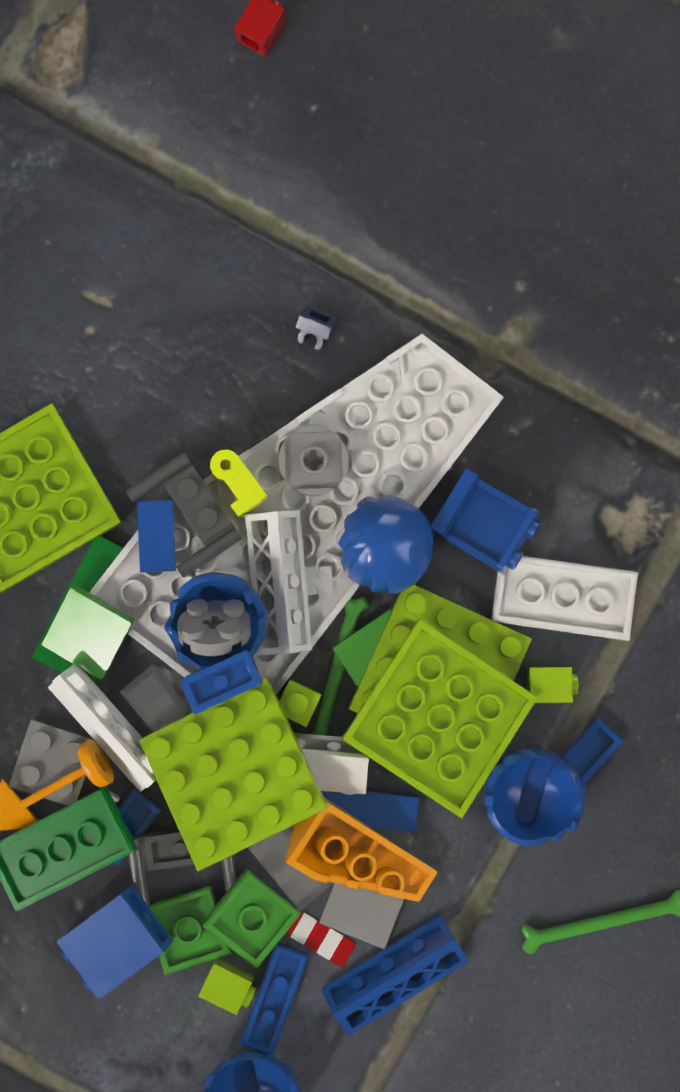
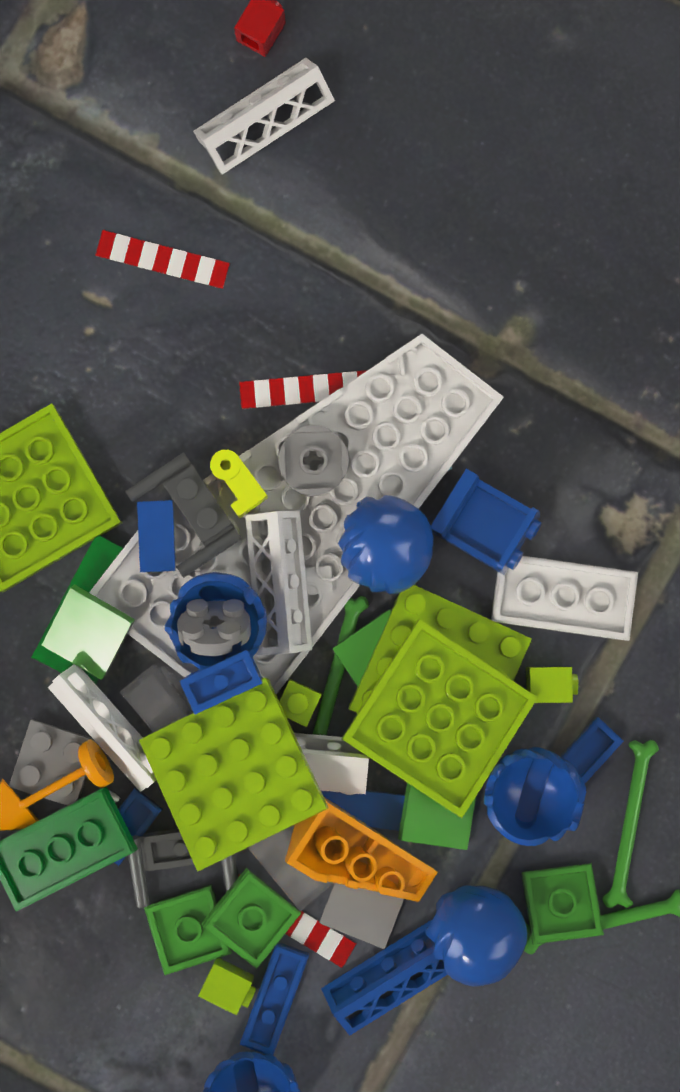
blue panel [57,884,174,1000] -> none
tile [295,306,338,350] -> none
none -> sticker [95,230,230,289]
none -> white fence [193,58,335,175]
none -> sticker [239,370,368,409]
none -> bright green tile [398,783,476,850]
none -> blue piece [425,885,527,986]
none -> bright green tile [521,863,604,945]
none -> bright green piece [602,740,659,908]

